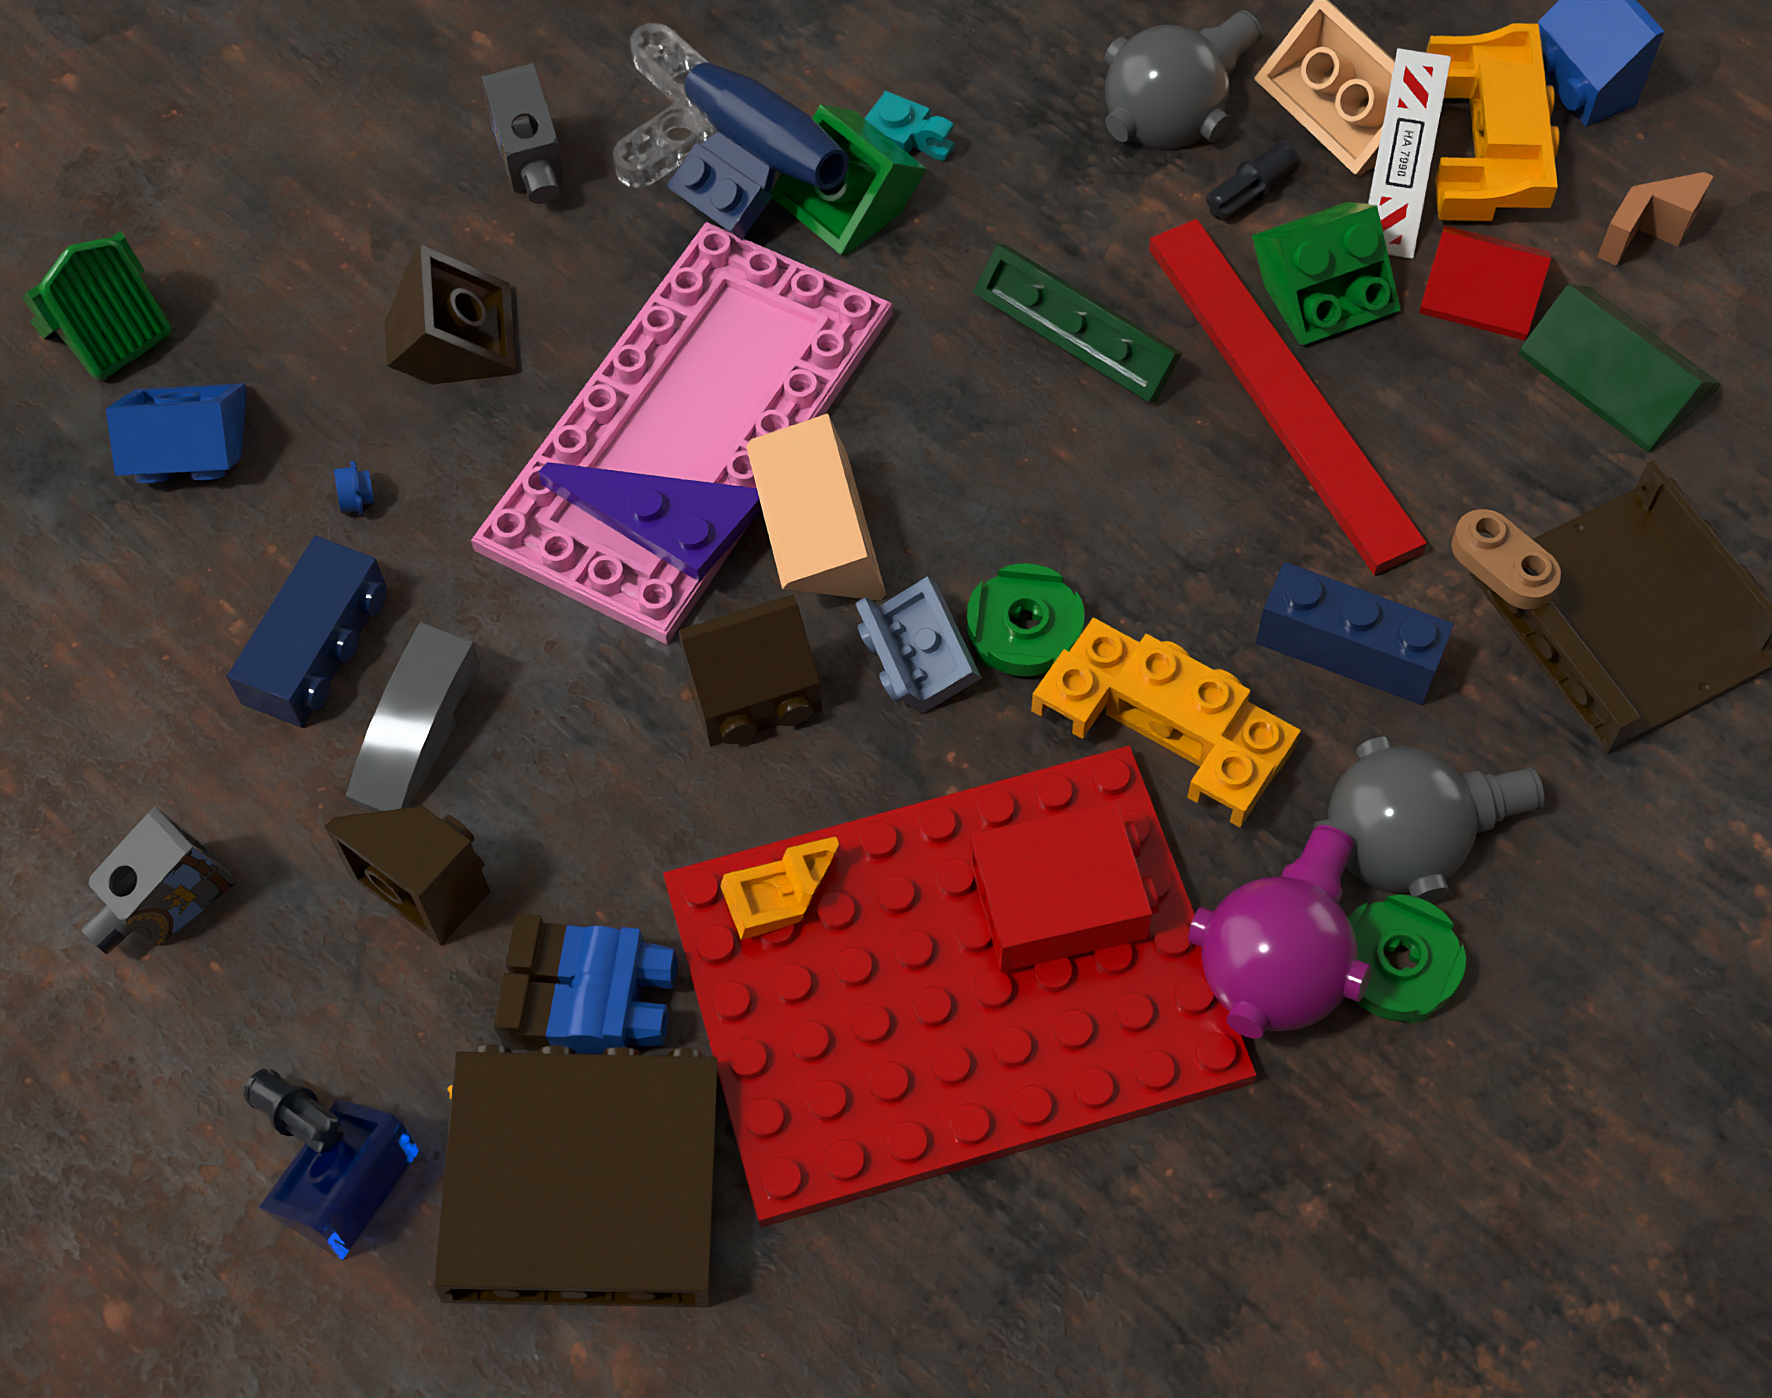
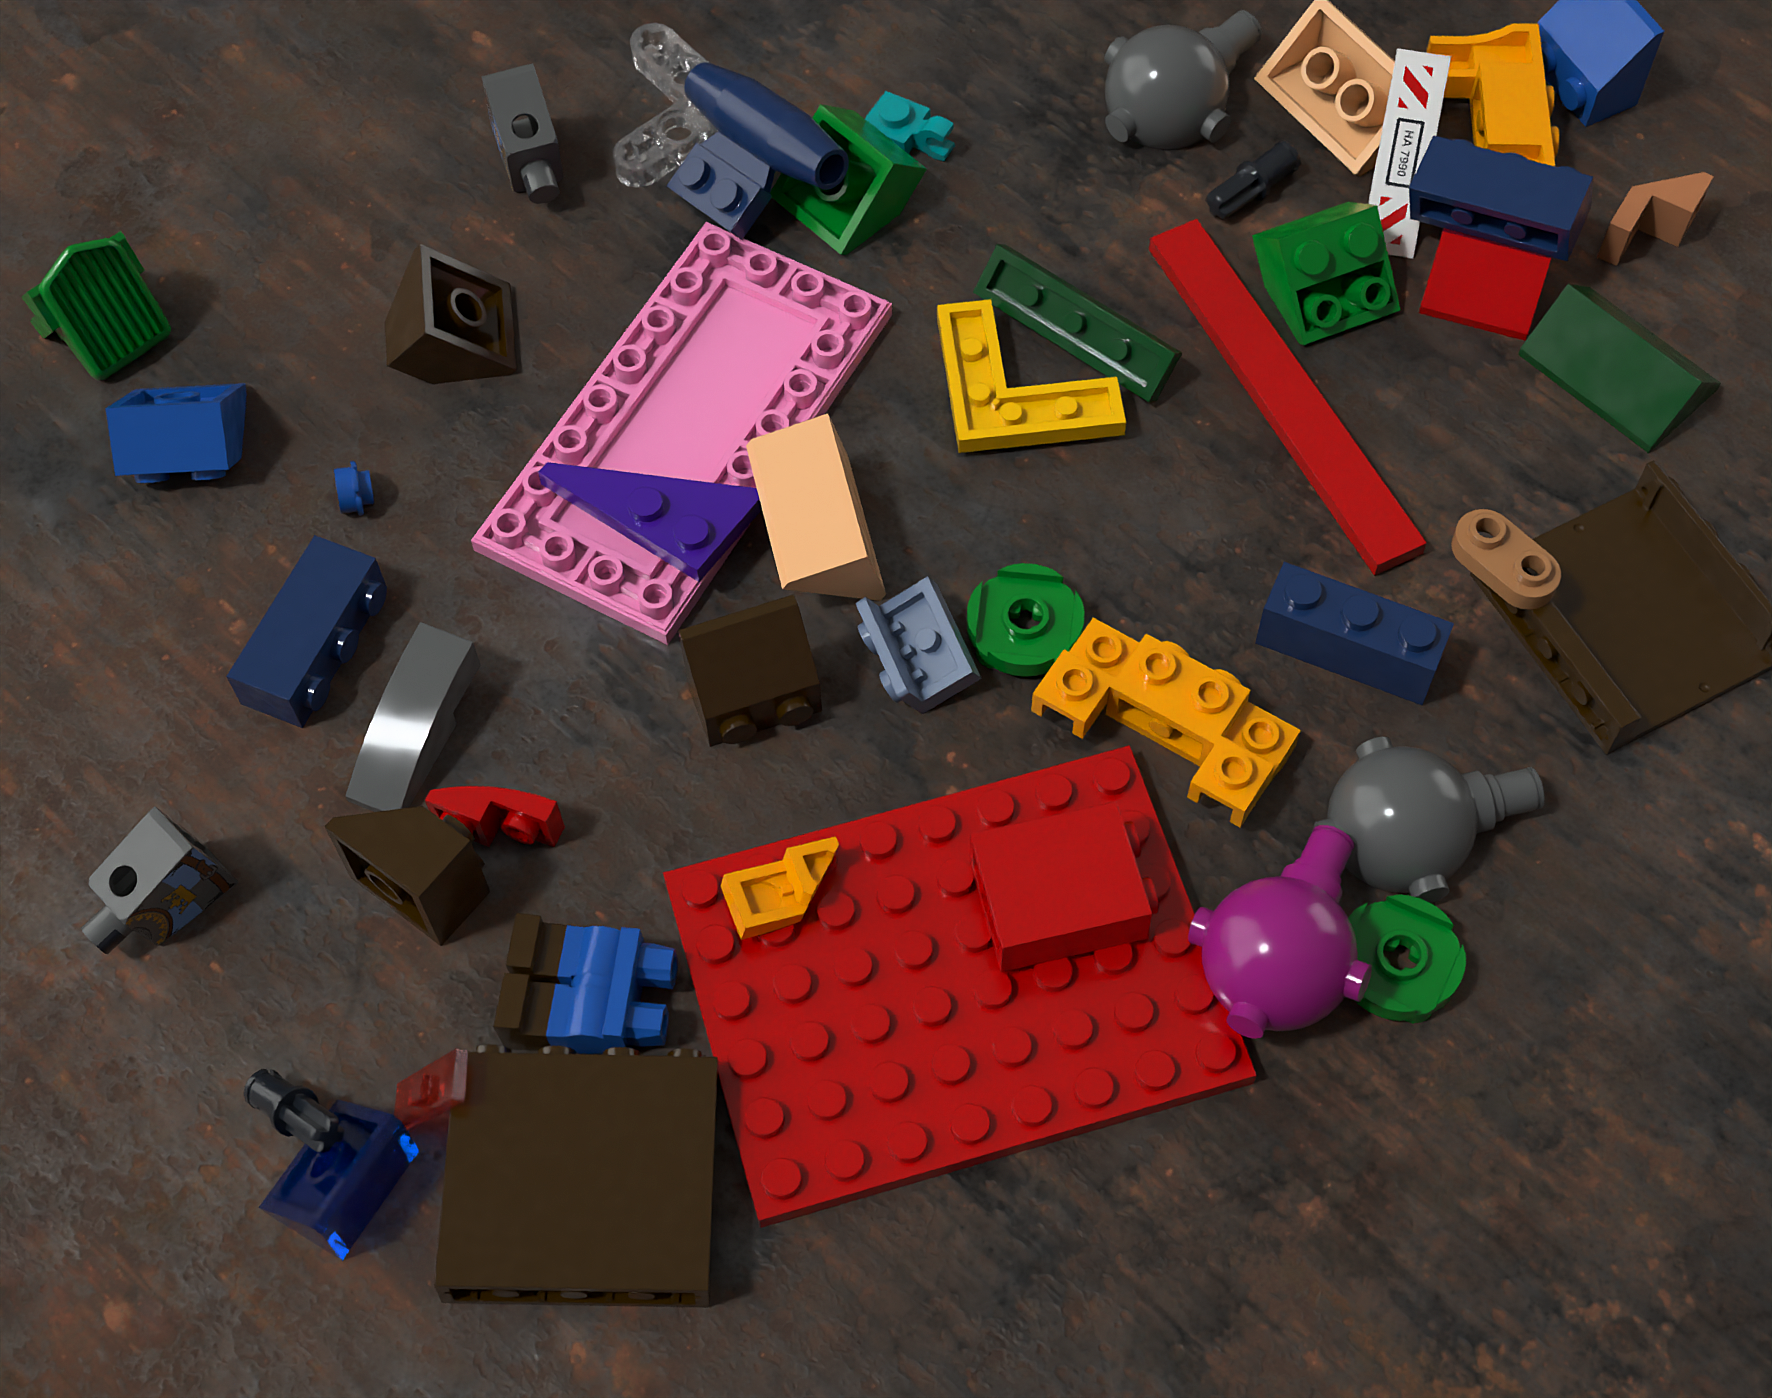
none -> clear red piece [392,1048,468,1135]
none -> red slope [425,786,565,847]
none -> yellow plate [937,299,1126,453]
none -> dark blue brick [1409,135,1593,262]

